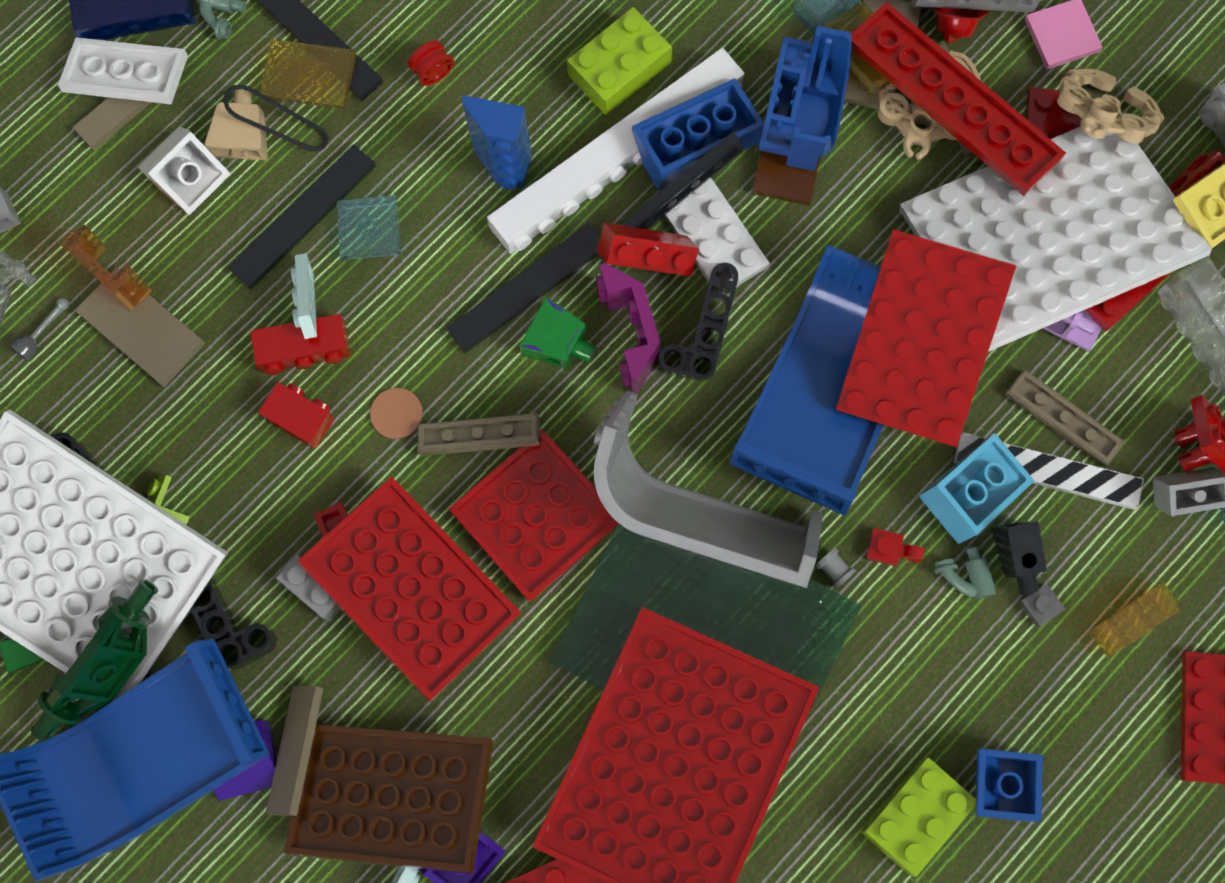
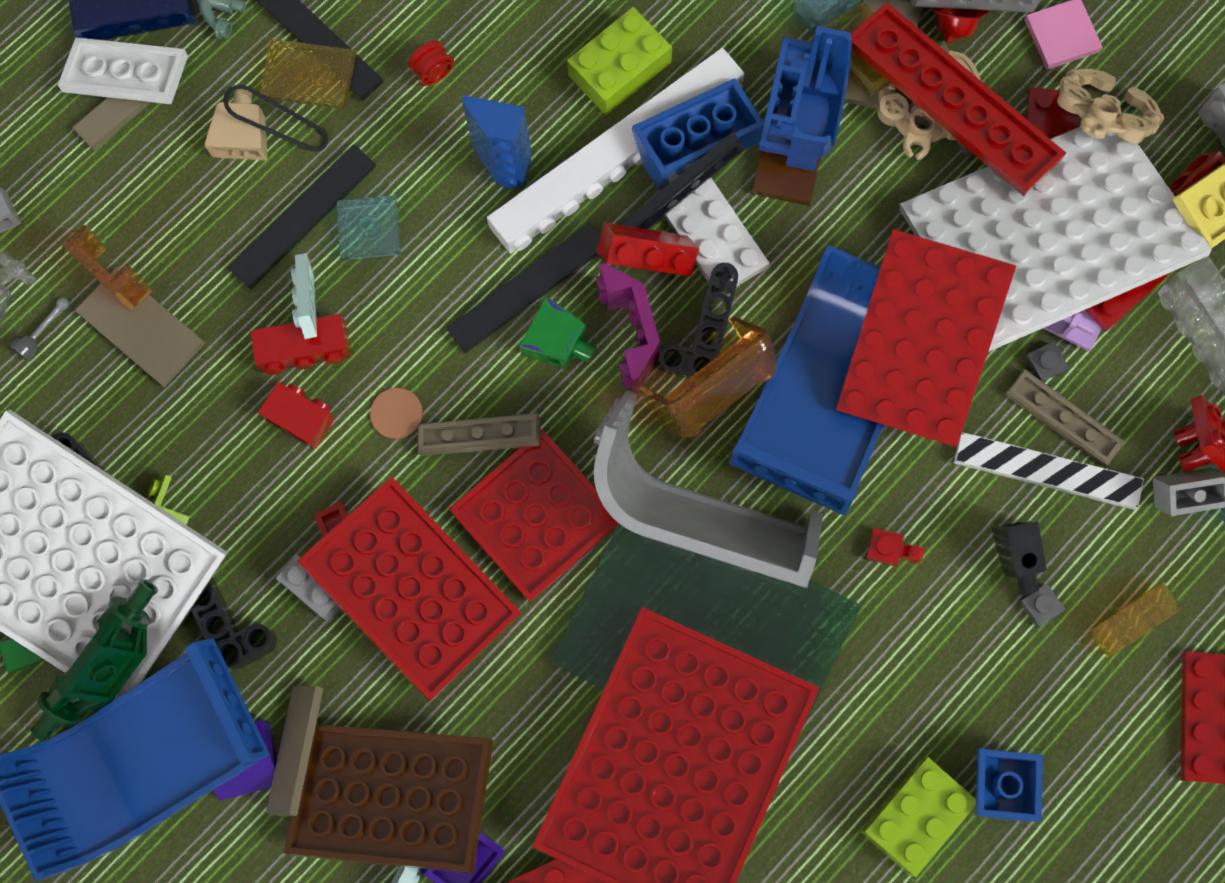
white slope [138,126,231,215] -> none
light grey bush [815,548,856,590] -> none
medium azure slope [919,433,1034,544] -> none
sand green plant [934,547,997,600] -> none
none -> clear orange windscreen [638,316,777,438]
none -> dark grey plate [1025,342,1069,382]

